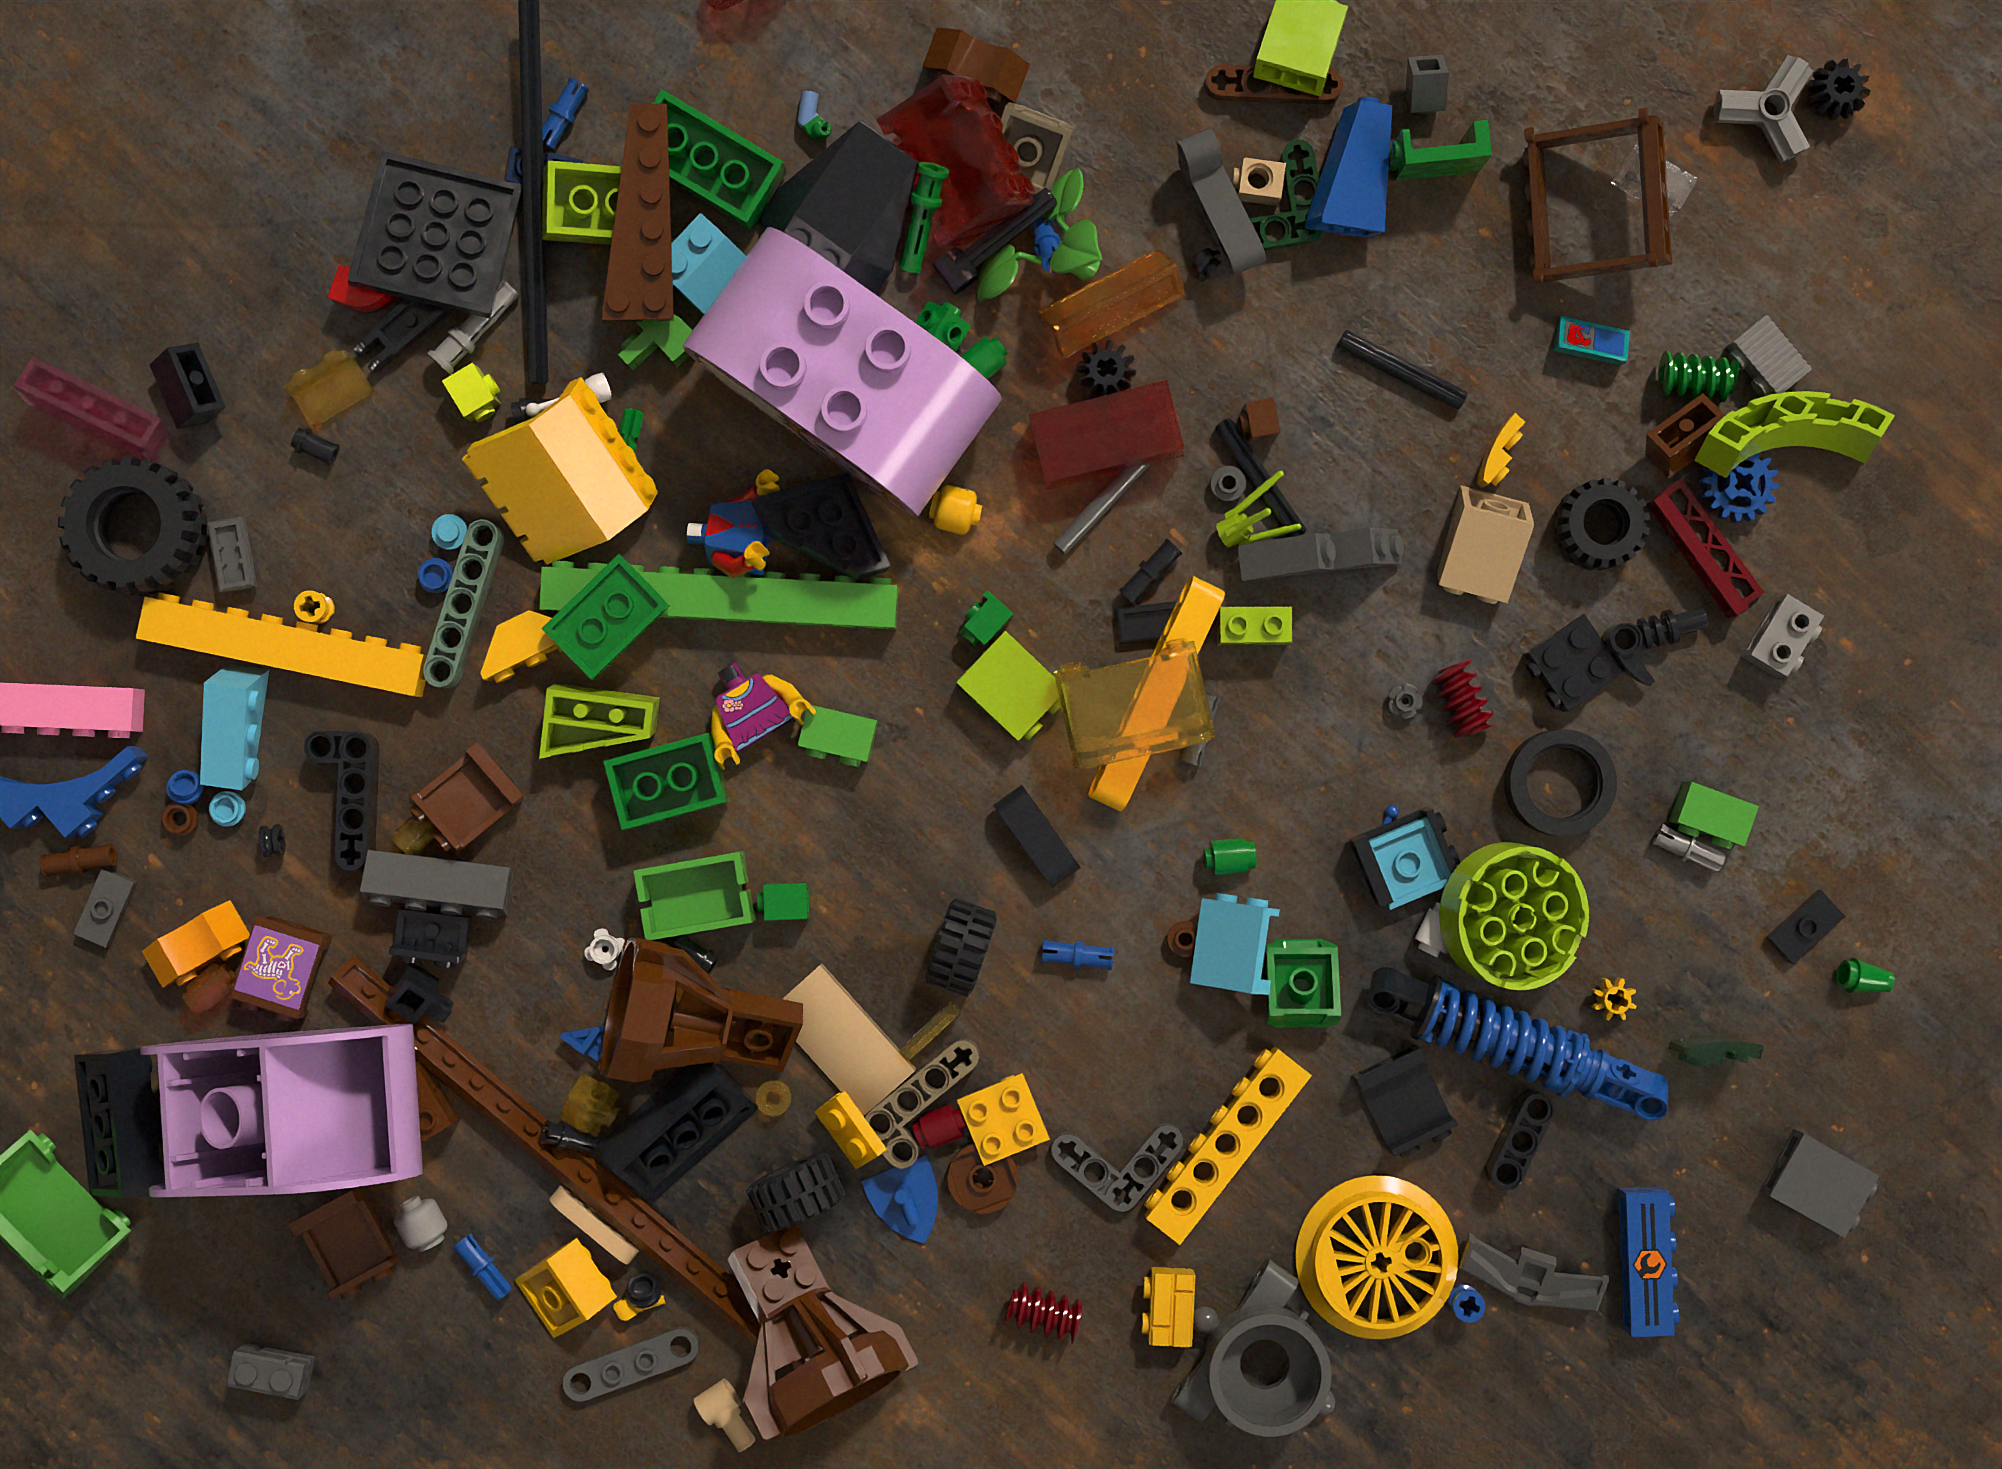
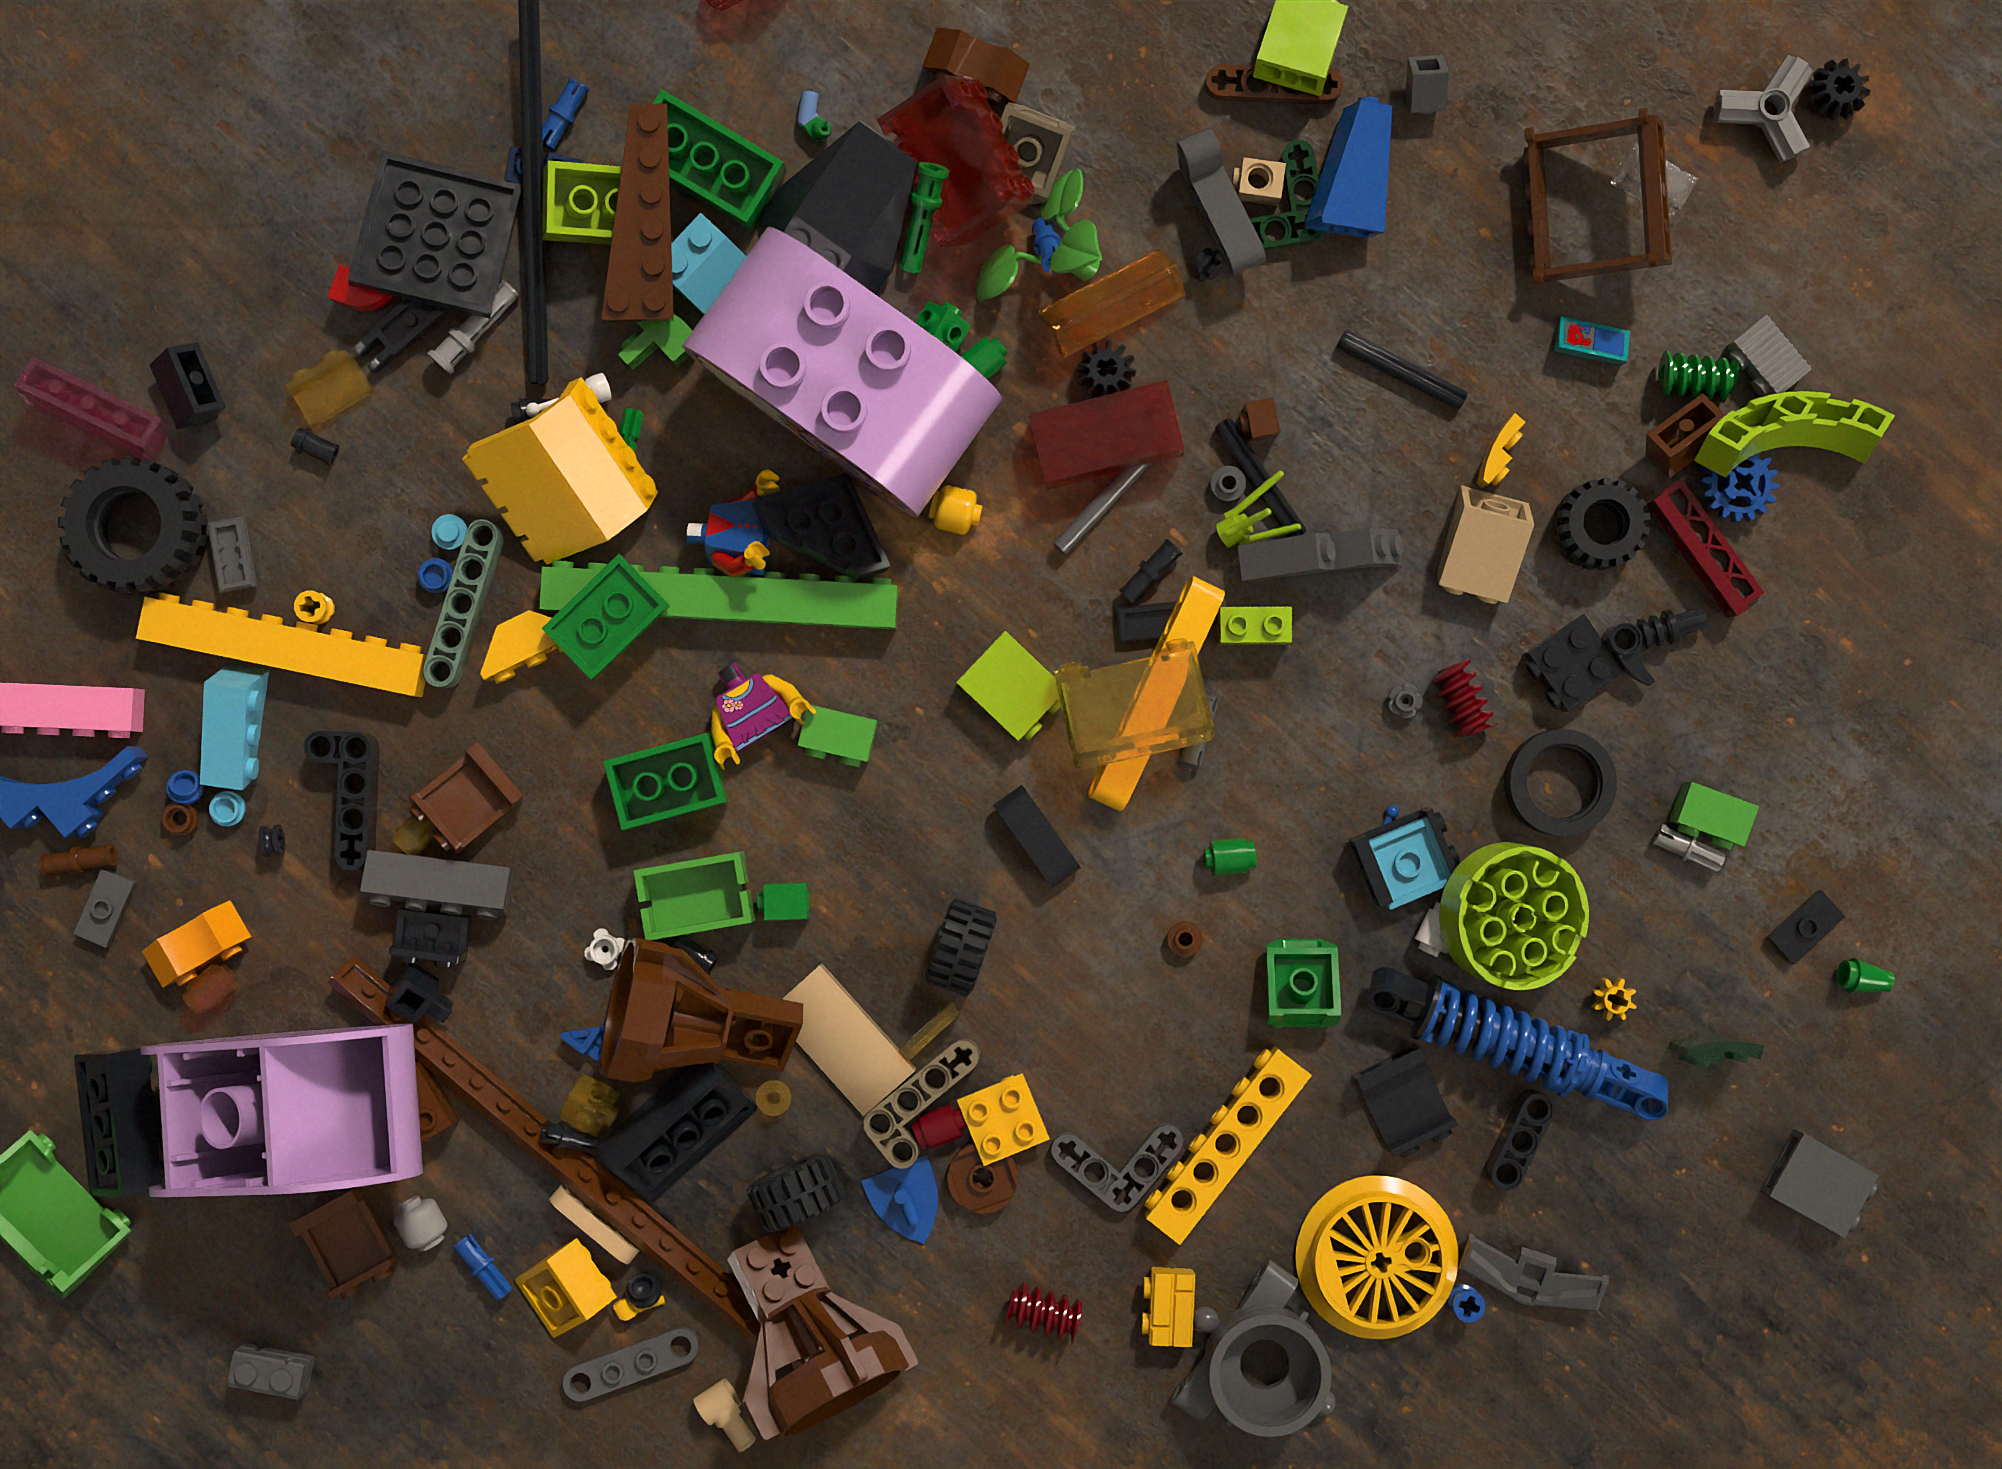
panel [230,914,333,1022] -> none
neon yellow brick [442,363,501,422] -> none
lime wedge [539,683,660,759] -> none
yellow bracket [814,1091,887,1169] -> none
black axle [932,188,1058,295] -> none
green brick [959,590,1014,647] -> none
blue pin [1041,939,1114,970] -> none
medium azure panel [1190,893,1280,995] -> none
green panel [1389,120,1492,181] -> none
blue brick [1618,1186,1679,1337] -> none
light grey brick [1741,594,1824,678] -> none

